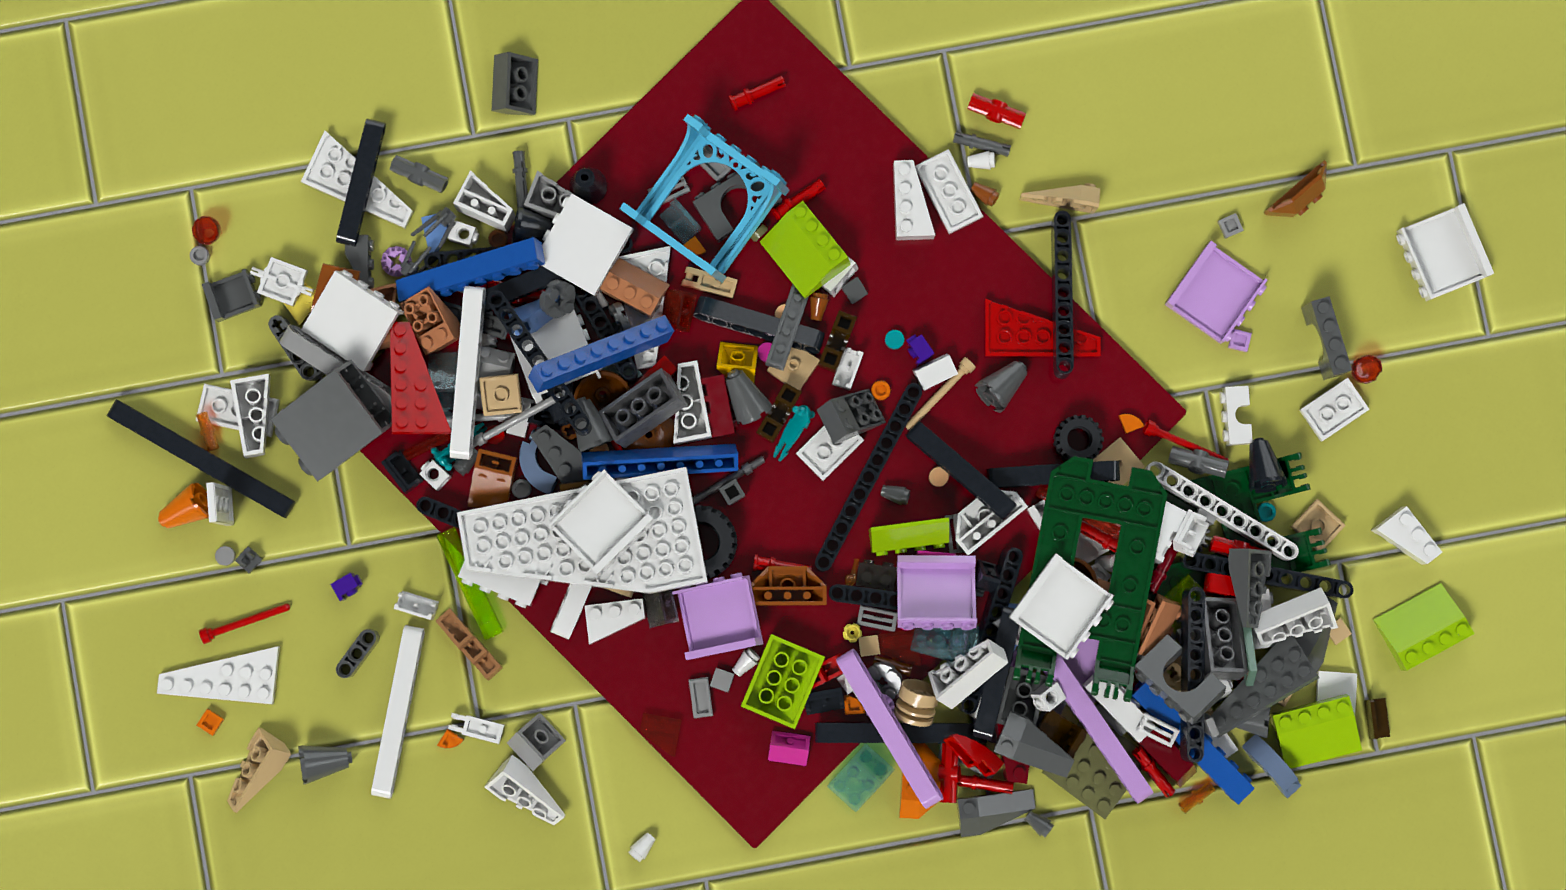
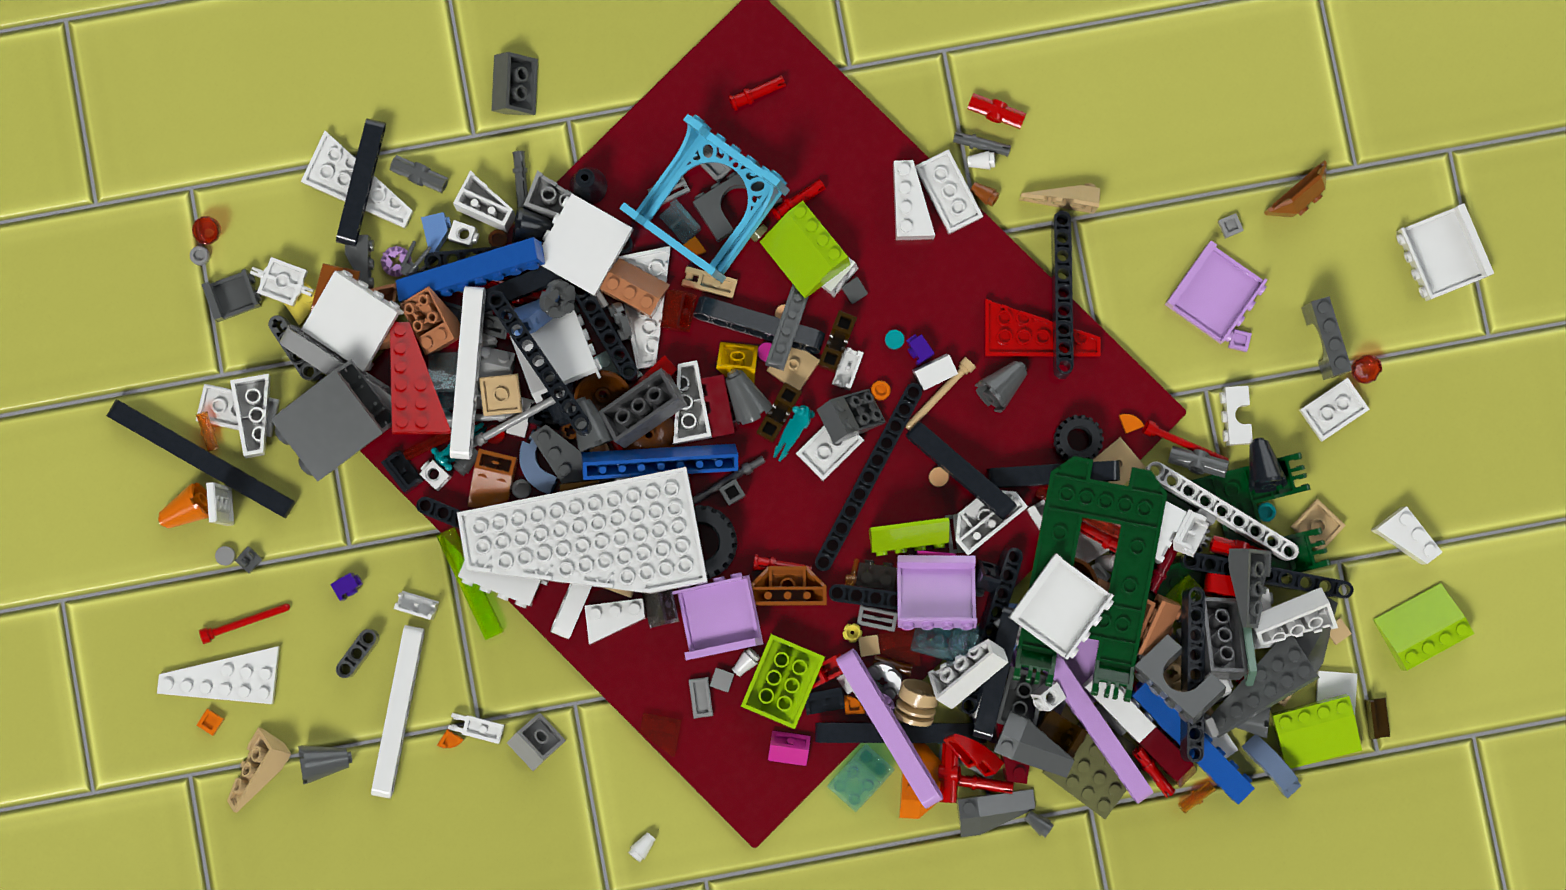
dark grey plant [411,207,457,248] -> none
medium nougat slope [436,608,503,681] -> none
white wedge [484,755,565,825] -> none
blue brick [528,315,674,393] -> none
white panel [548,470,655,577] -> none
dark orange cone [810,292,829,321] -> none
dark grey cone [881,485,910,505] -> none
white tile [1136,712,1180,747] -> none

